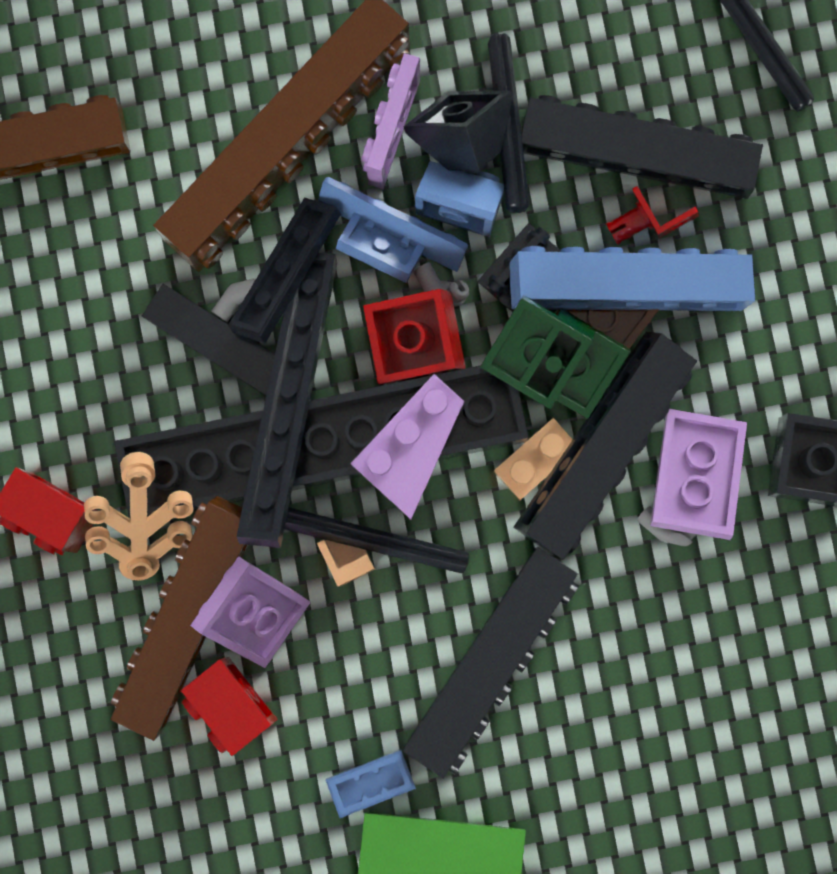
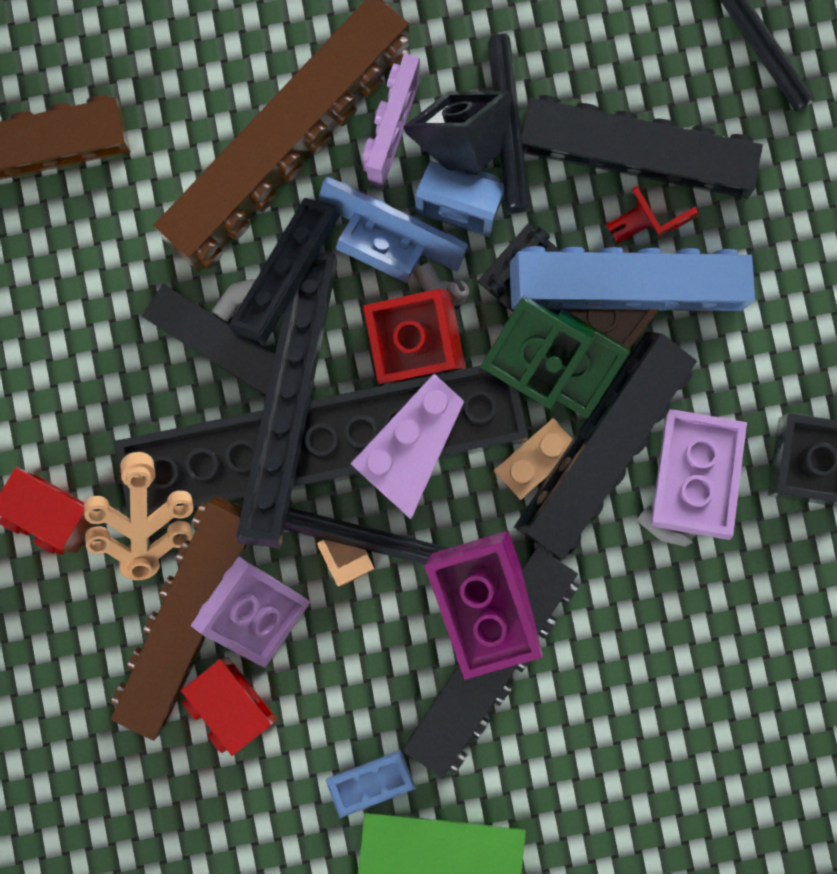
none -> magenta slope [424,530,543,680]

